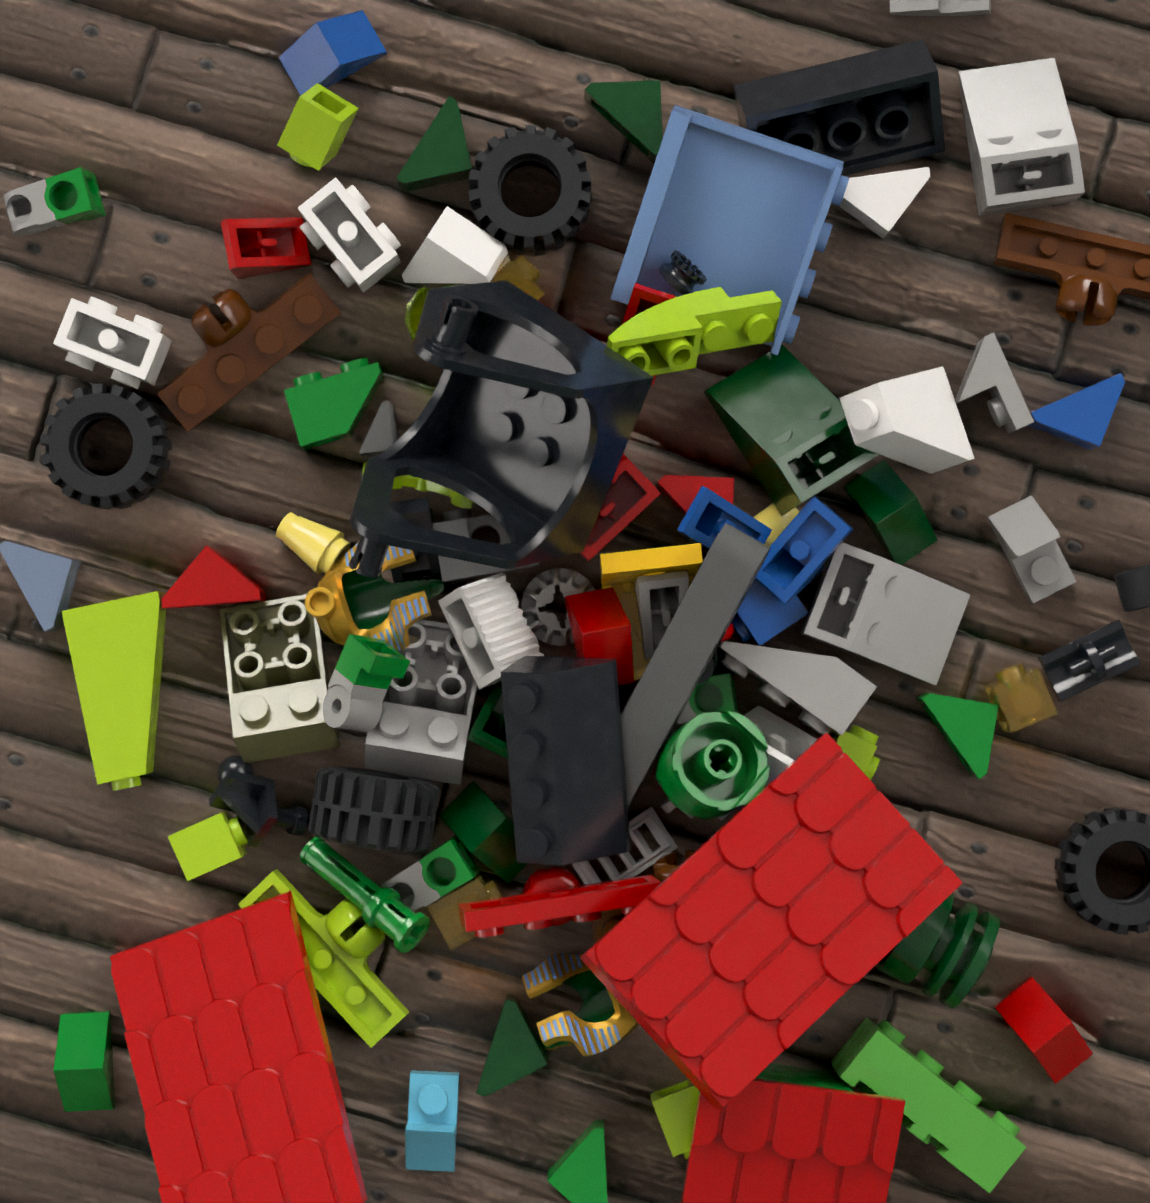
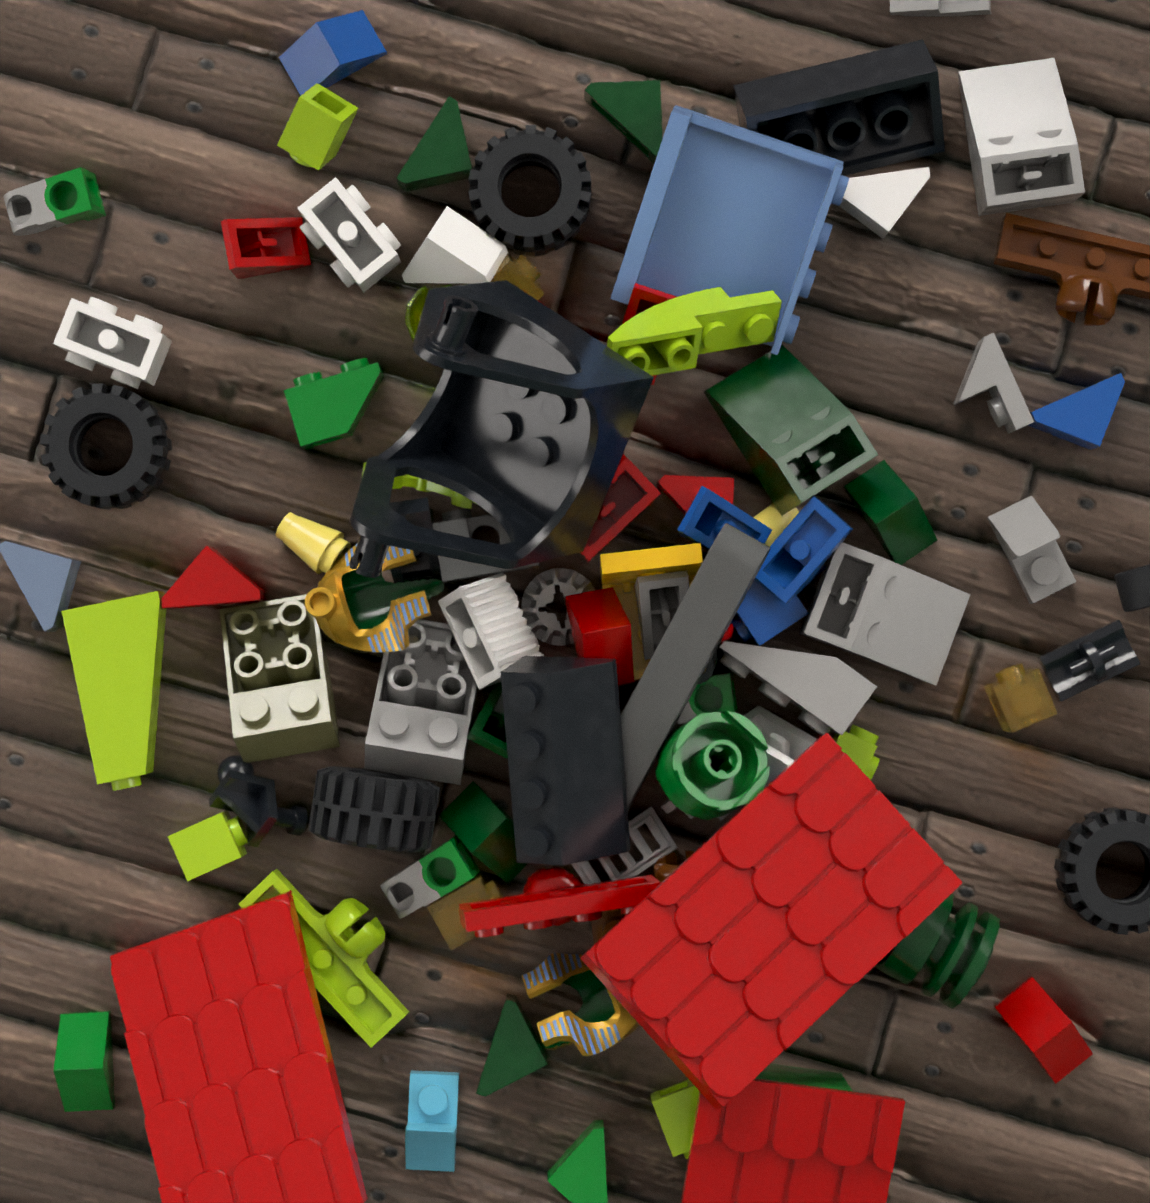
reddish brown plate [156,272,341,432] -> none
green pin [300,837,430,953] -> none
leg [323,634,410,732] -> none
dark grey slope [359,401,399,457] -> none
black bush [658,250,707,295] -> none
bright green wedge [831,1017,1026,1193] -> none
white slope [839,366,975,474] -> none
green slope [916,692,999,779] -> none

